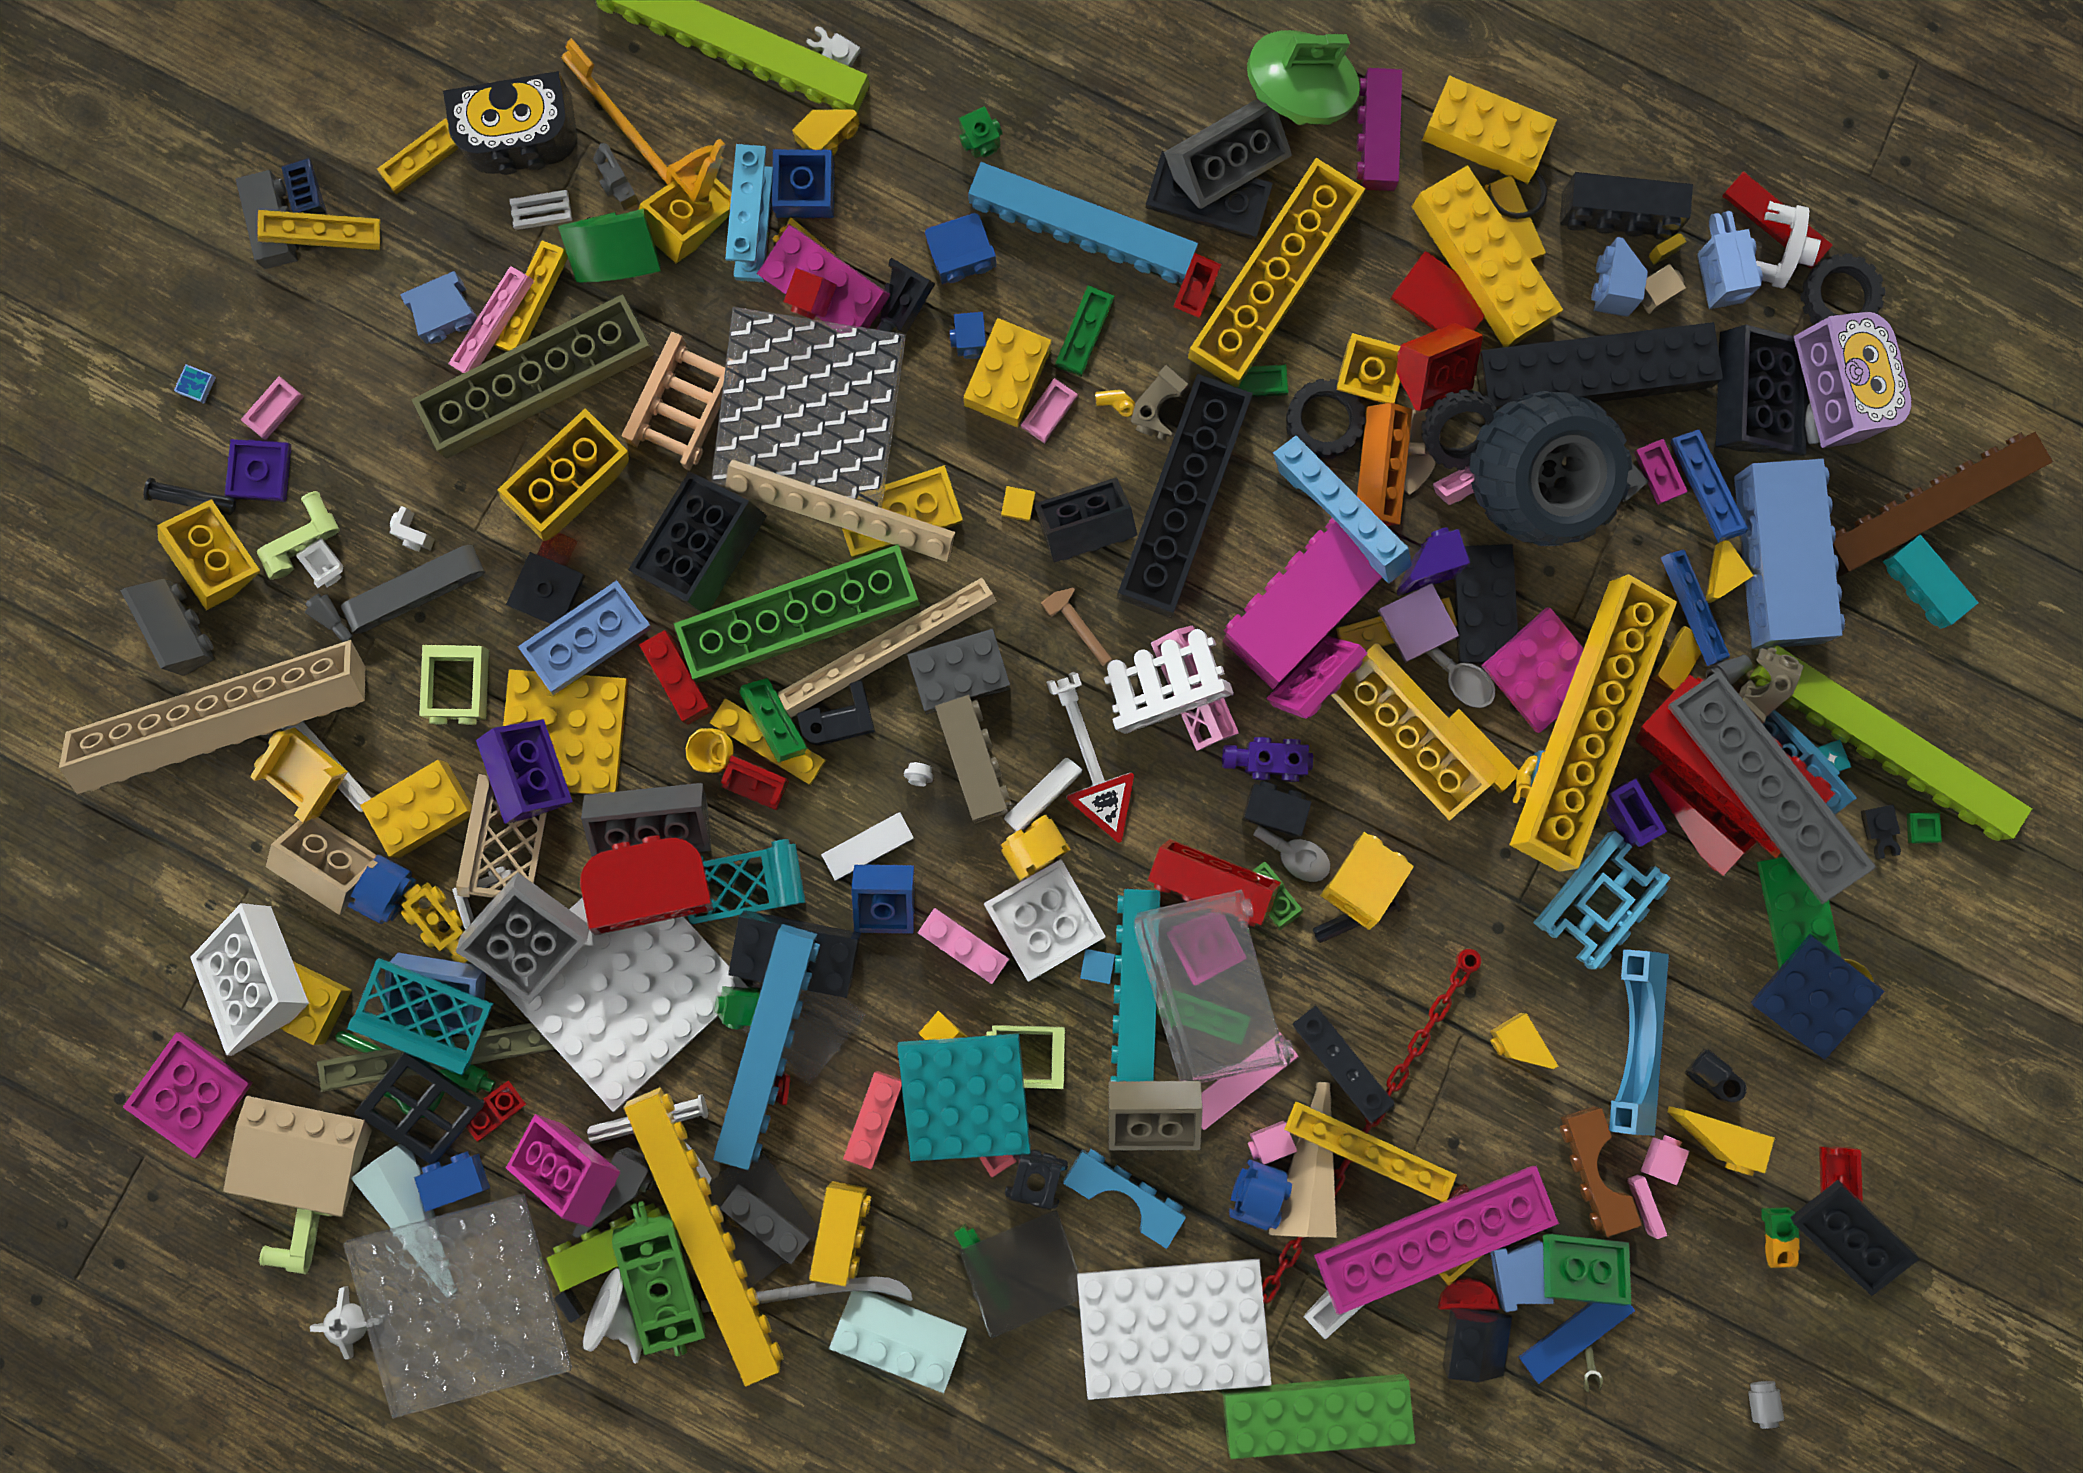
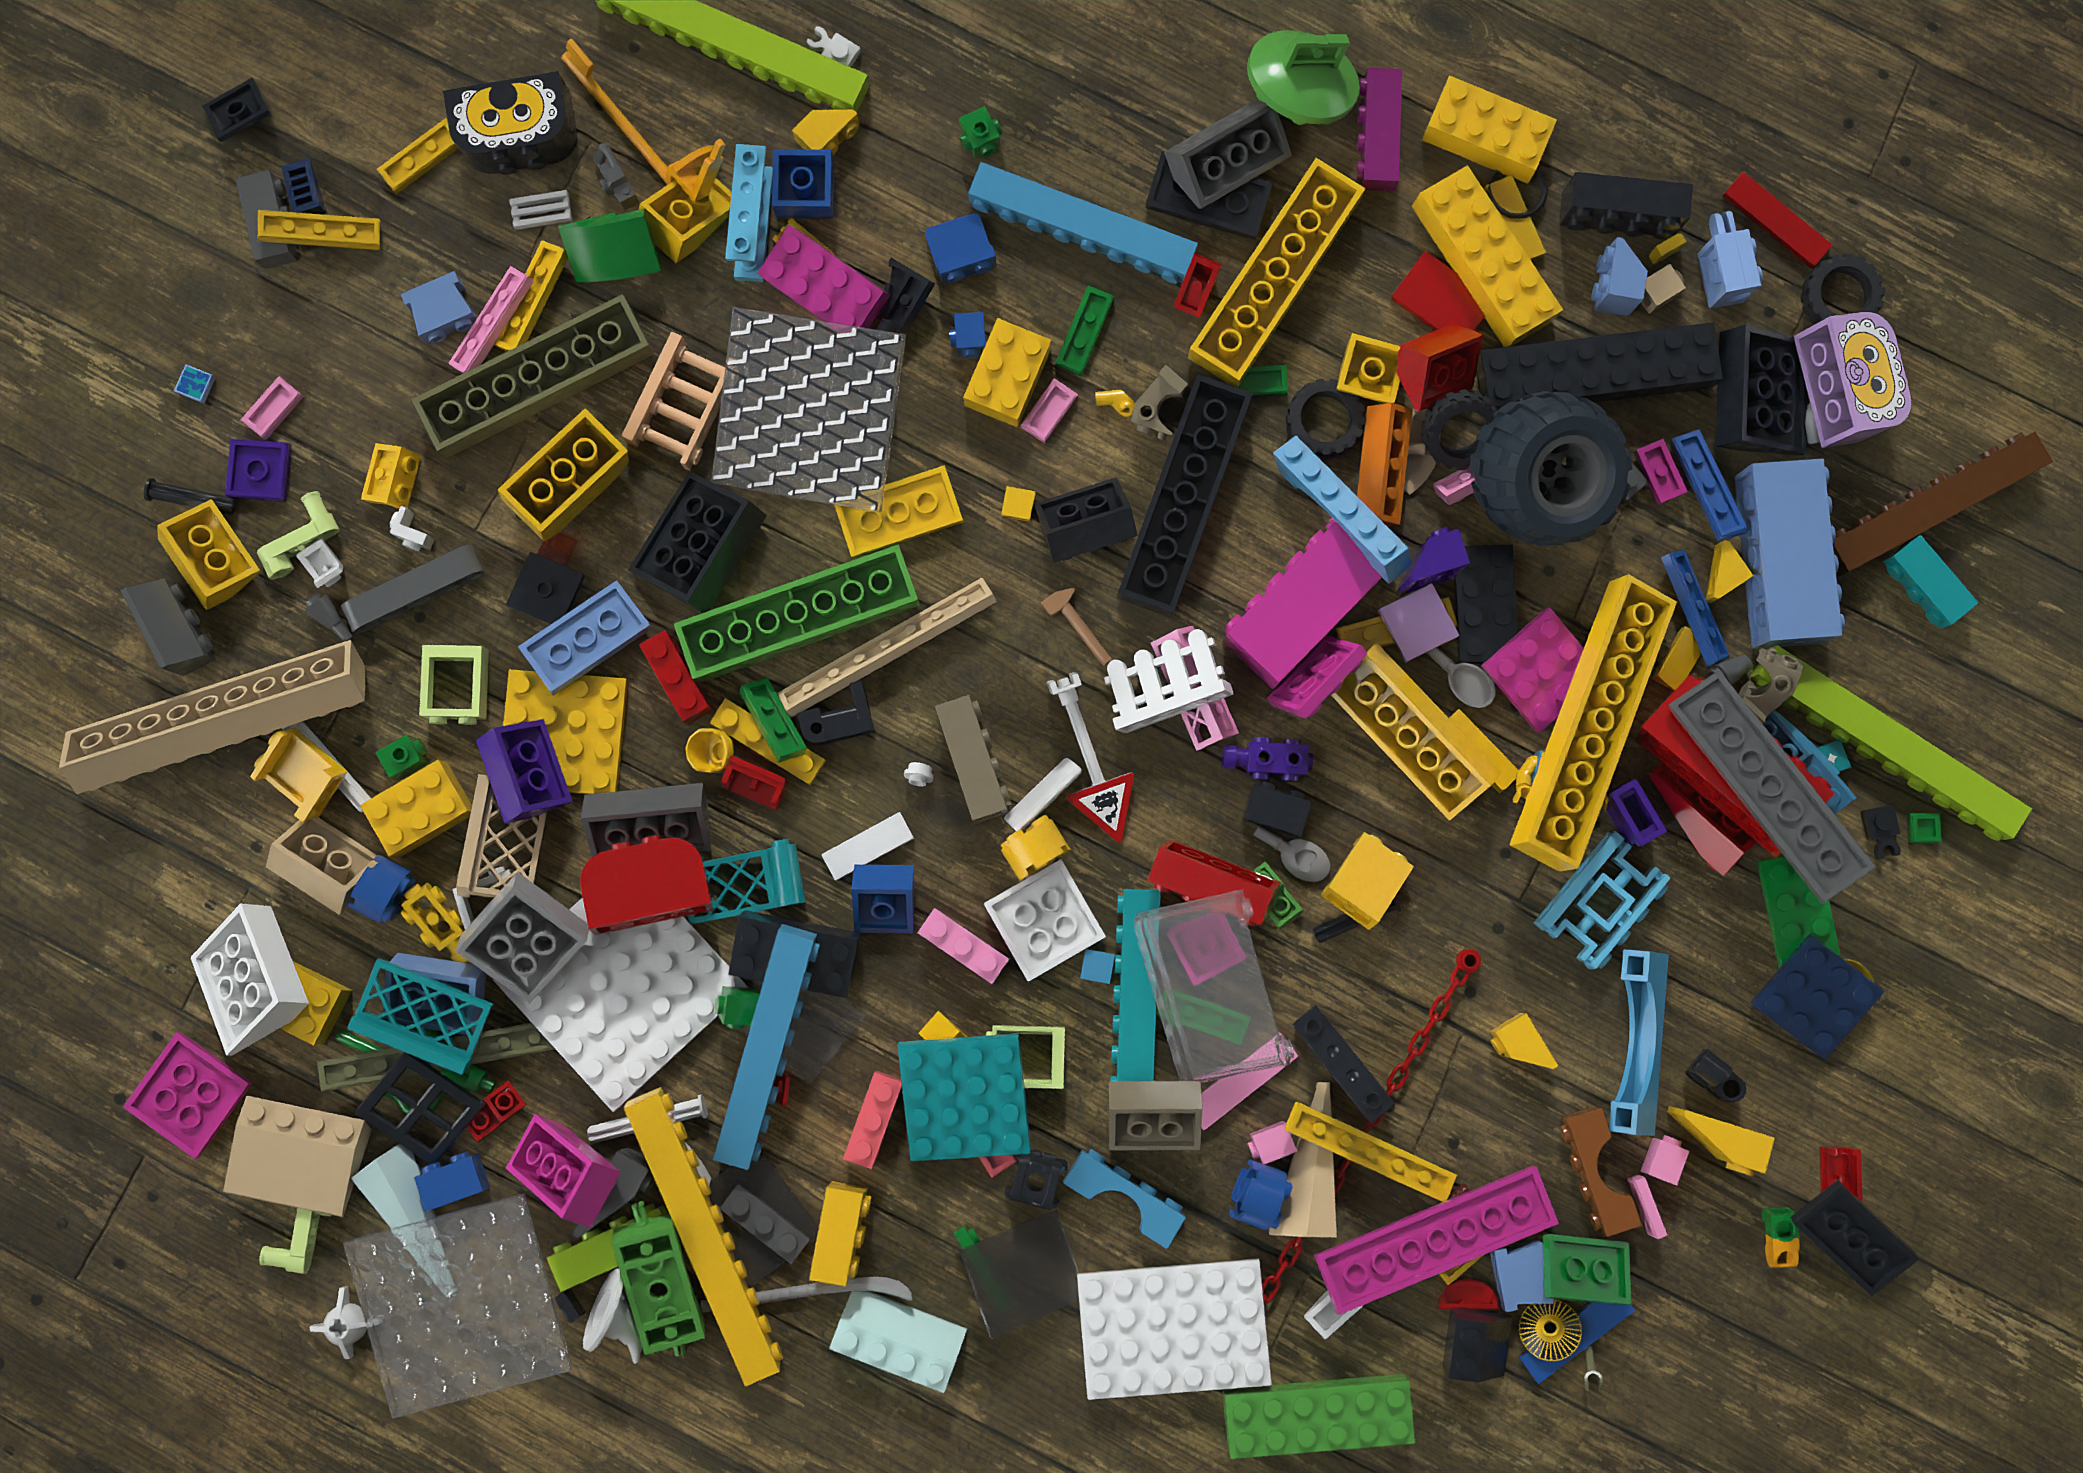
tan plate [725,460,955,562] -> none
red brick [783,268,837,320] -> none
dark grey brick [907,629,1011,715] -> none
light grey brick [1748,1381,1785,1428] -> none
white connector [1756,201,1821,289] -> none
none -> black slope [203,77,271,142]
none -> yellow bracket [361,443,421,509]
none -> green brick [375,734,429,780]
none -> dish [1519,1299,1582,1361]

